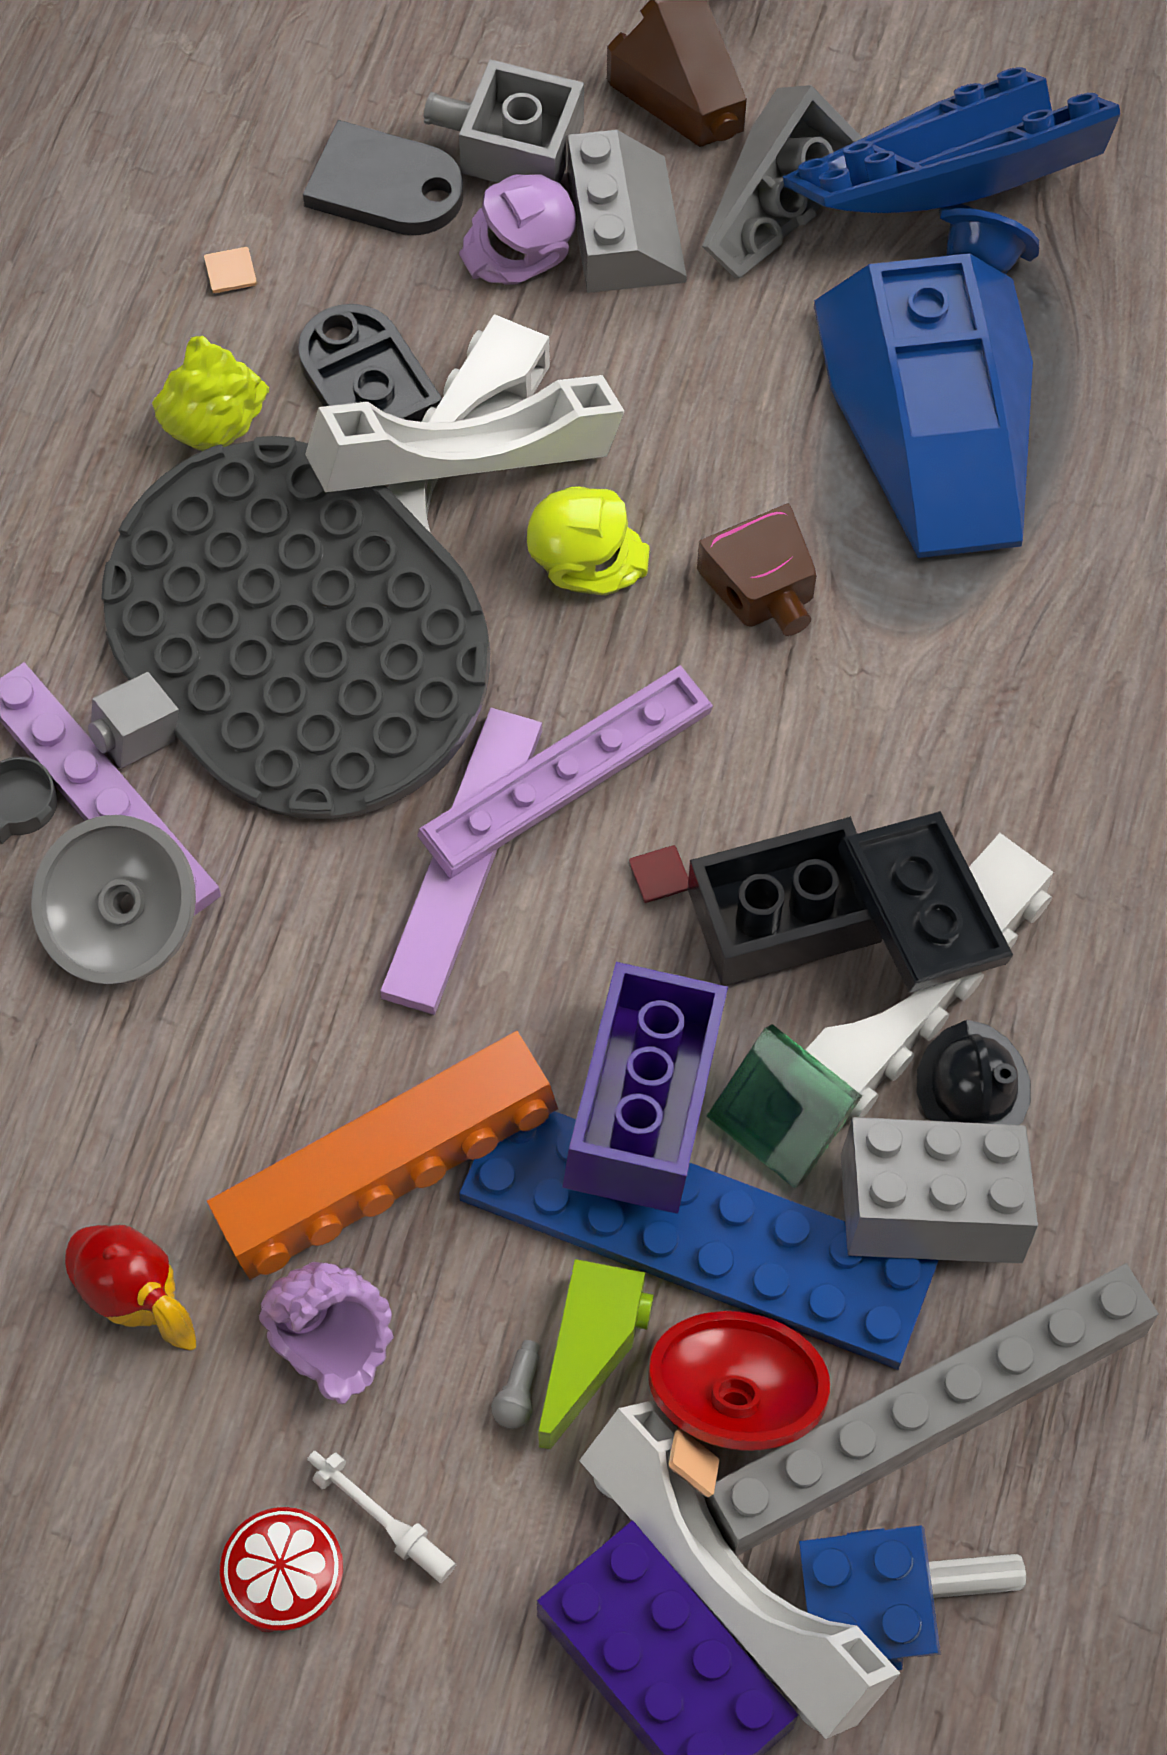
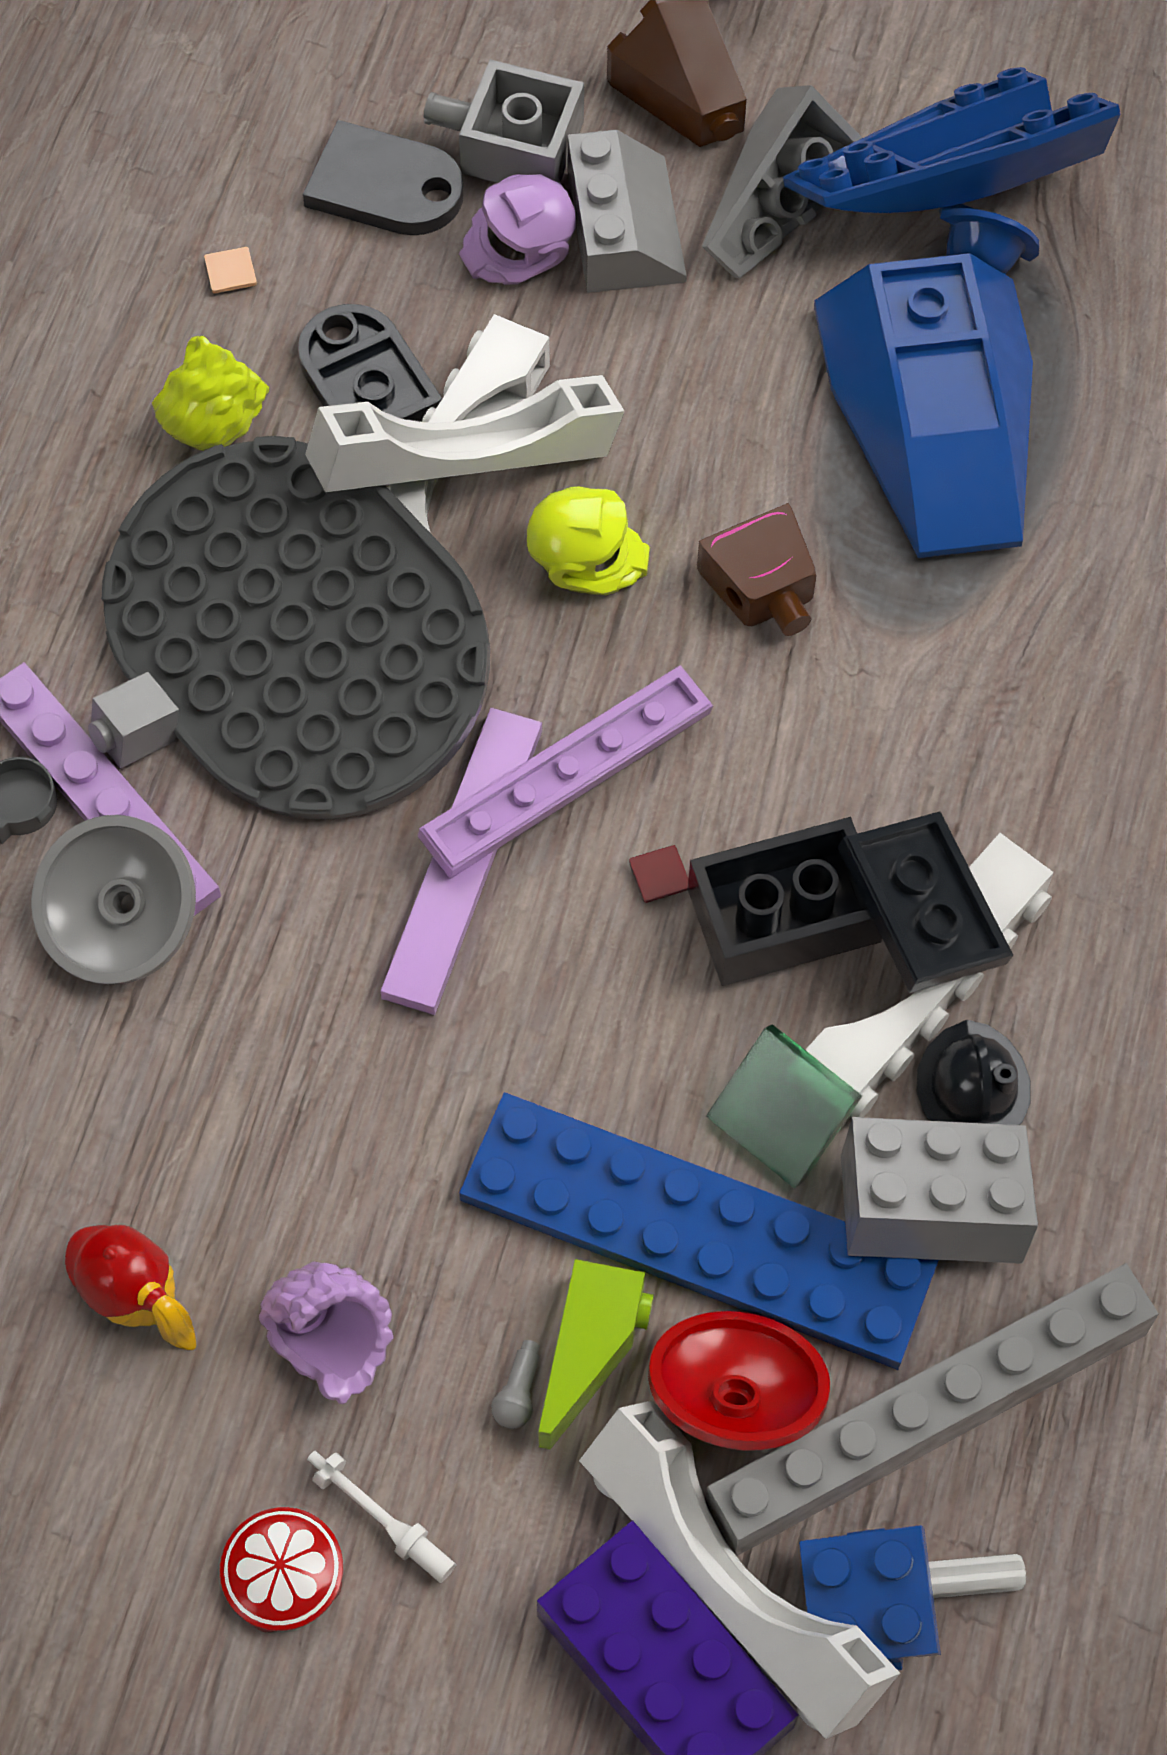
orange brick [207,1031,558,1280] -> none
dark purple brick [562,962,728,1214] -> none
light nougat piece [669,1428,719,1497] -> none

